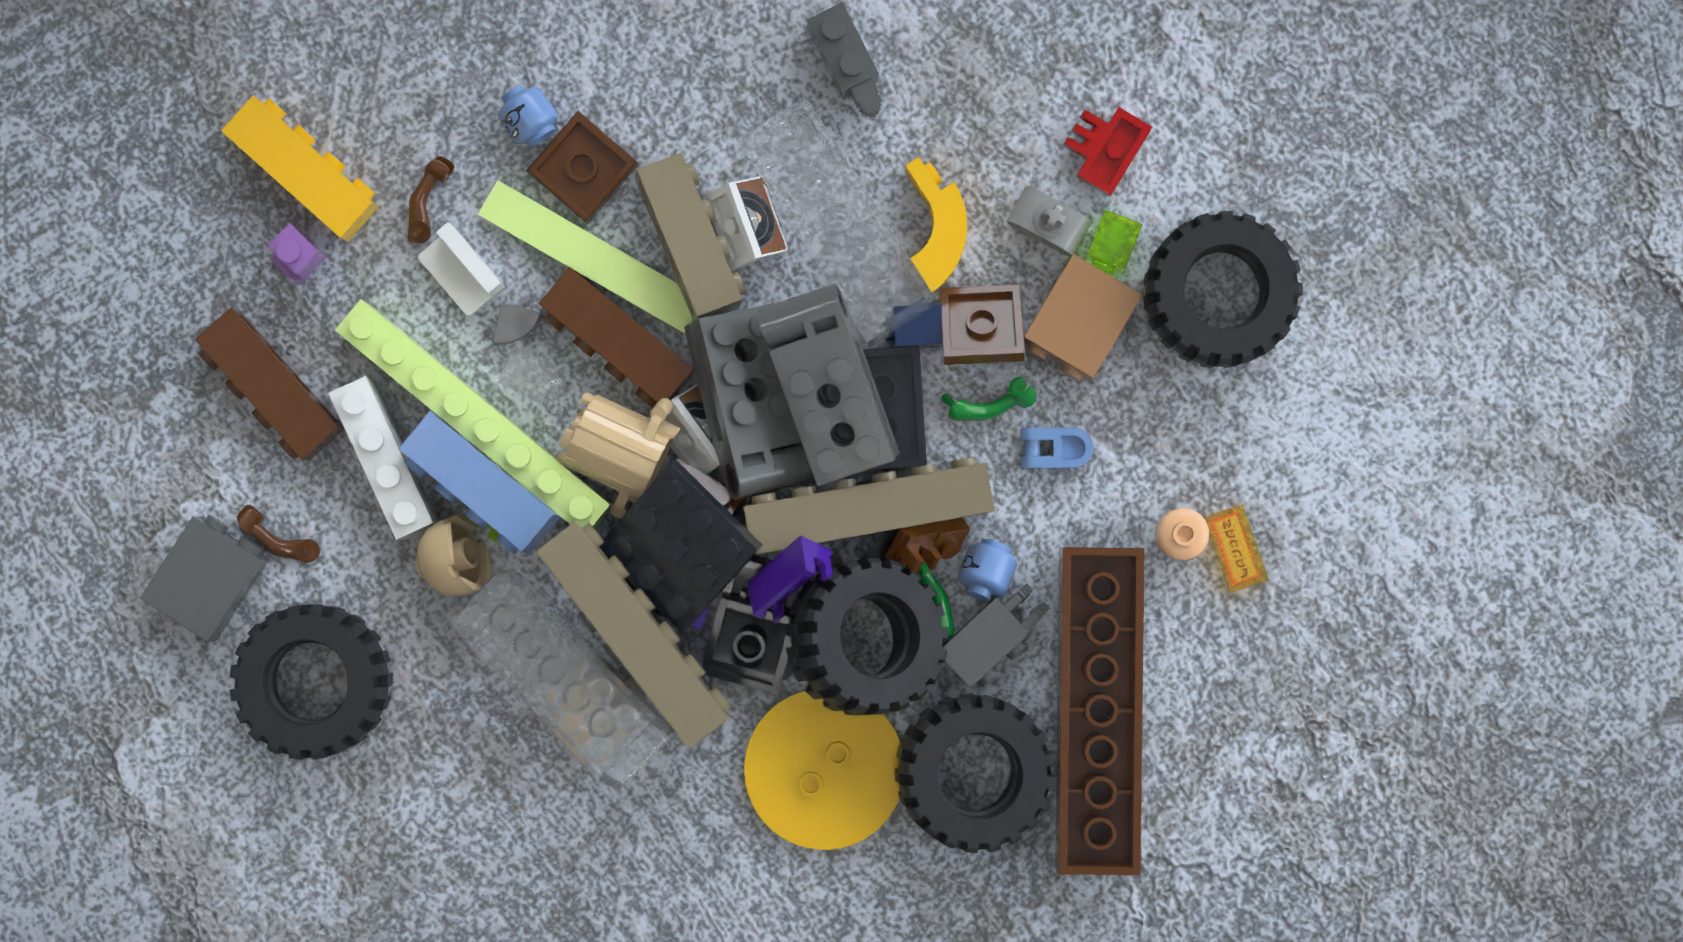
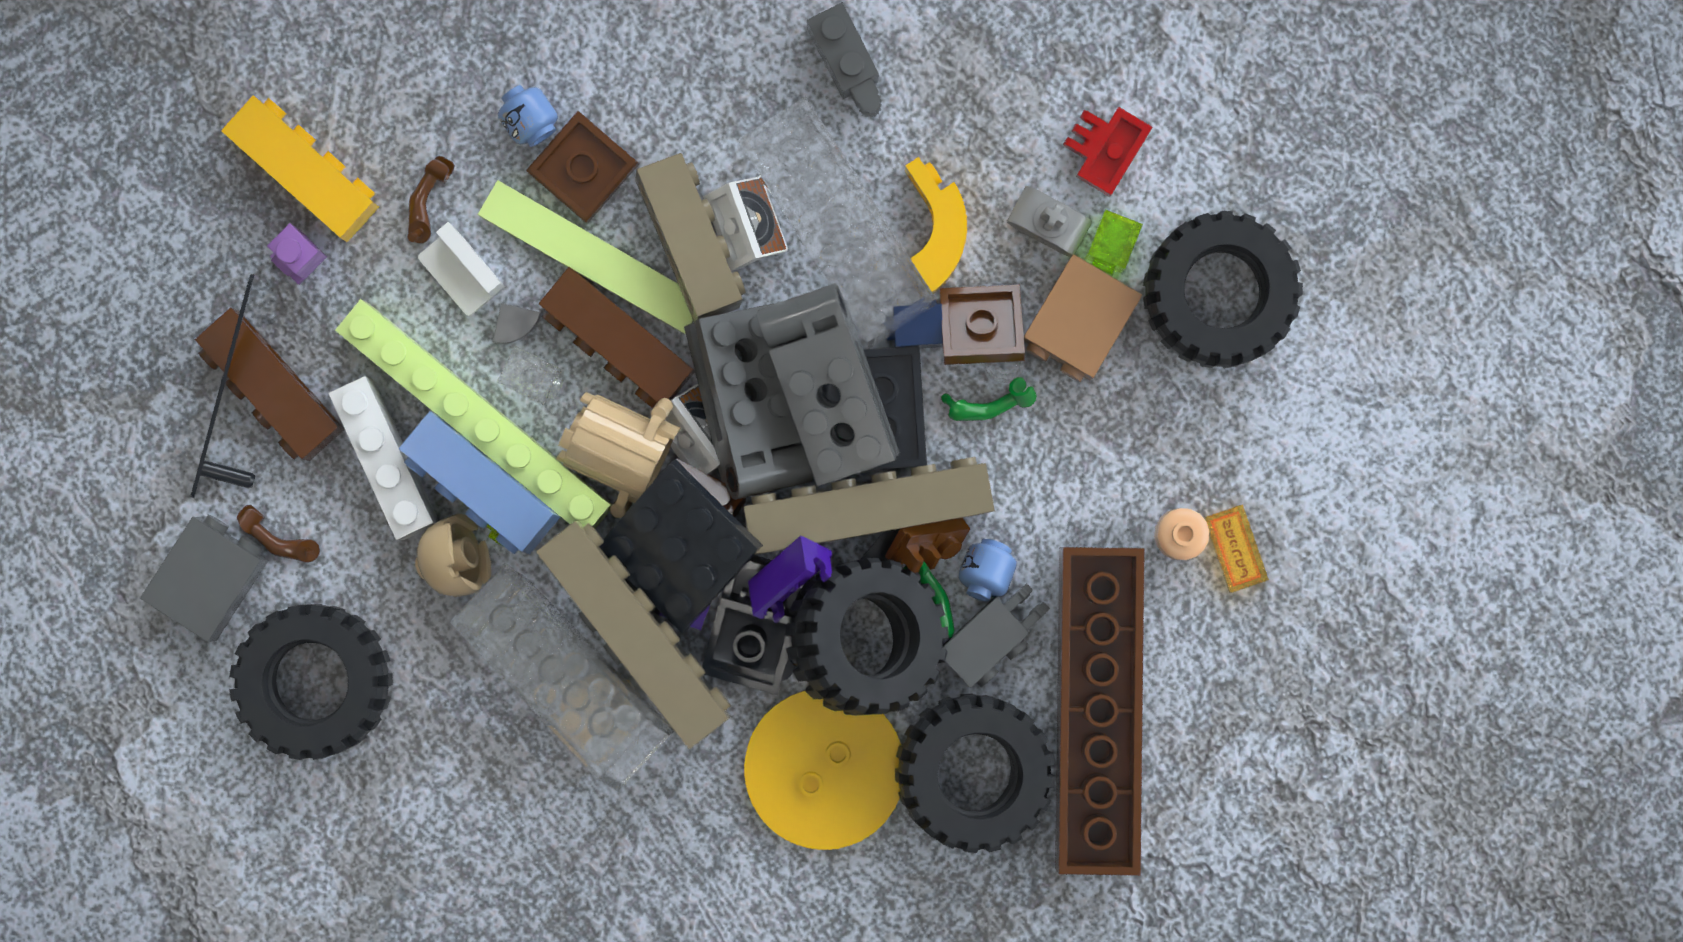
medium blue plate [1020,428,1094,469] -> none
none -> black piece [190,274,255,498]

